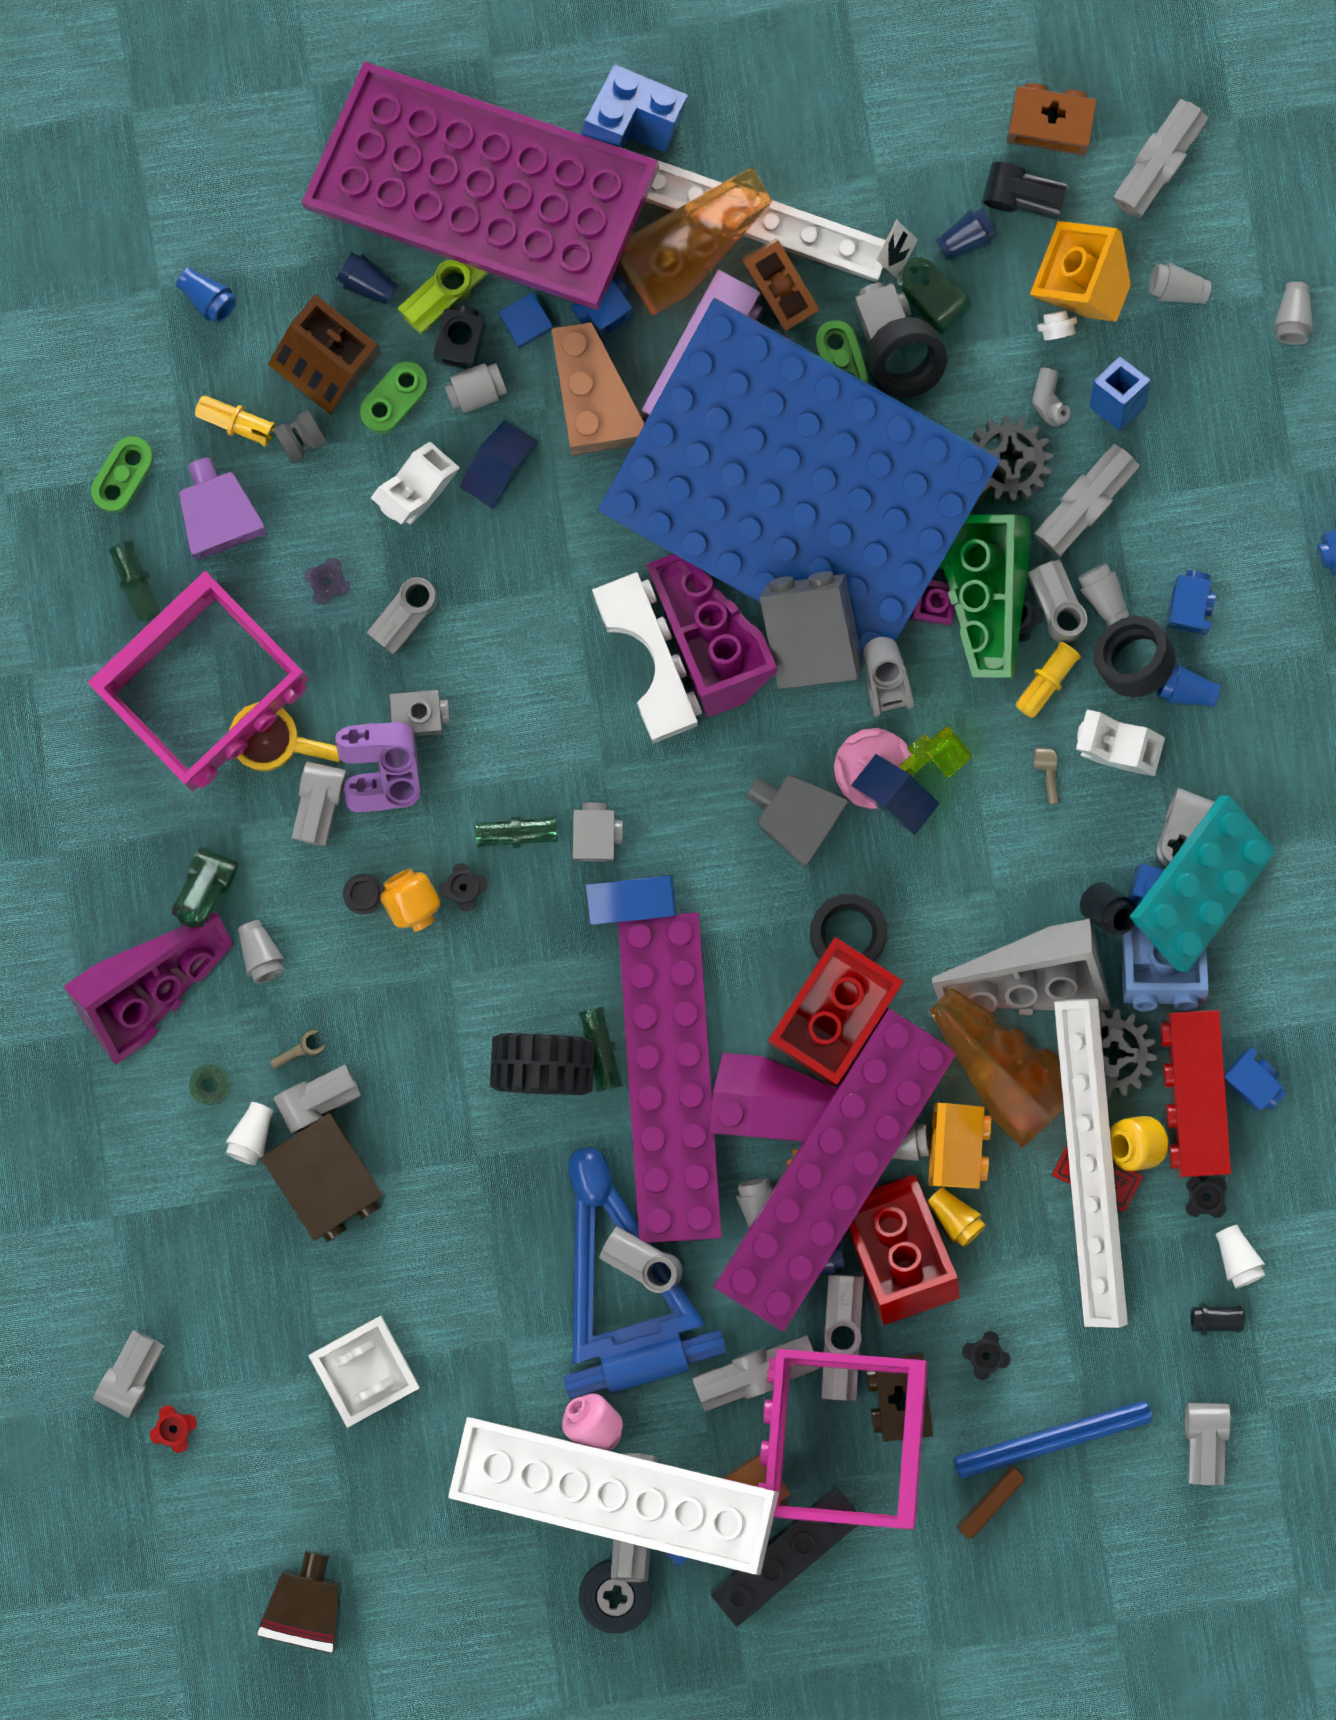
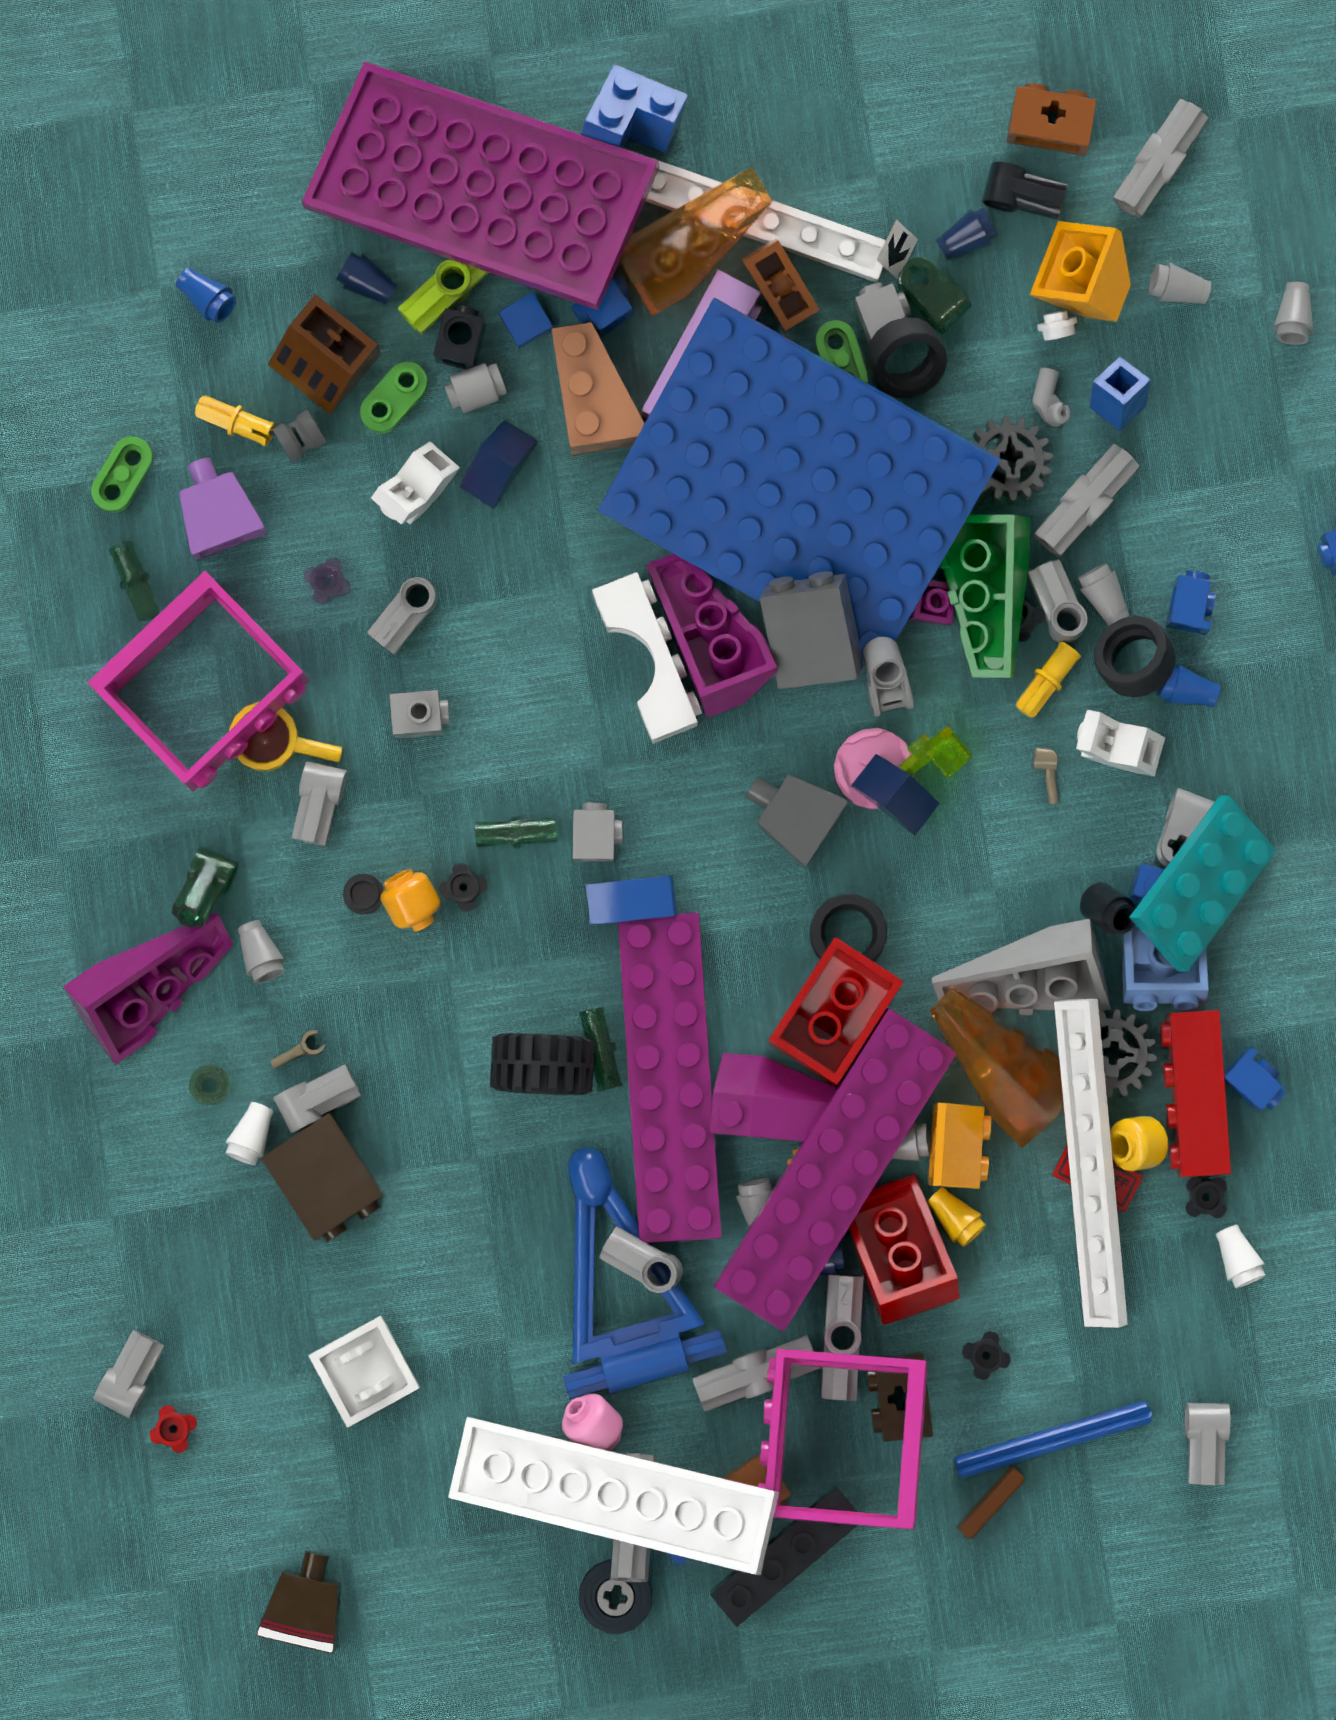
medium lavender piece [335,722,420,812] -> none
black pin [1190,1303,1244,1335] -> none

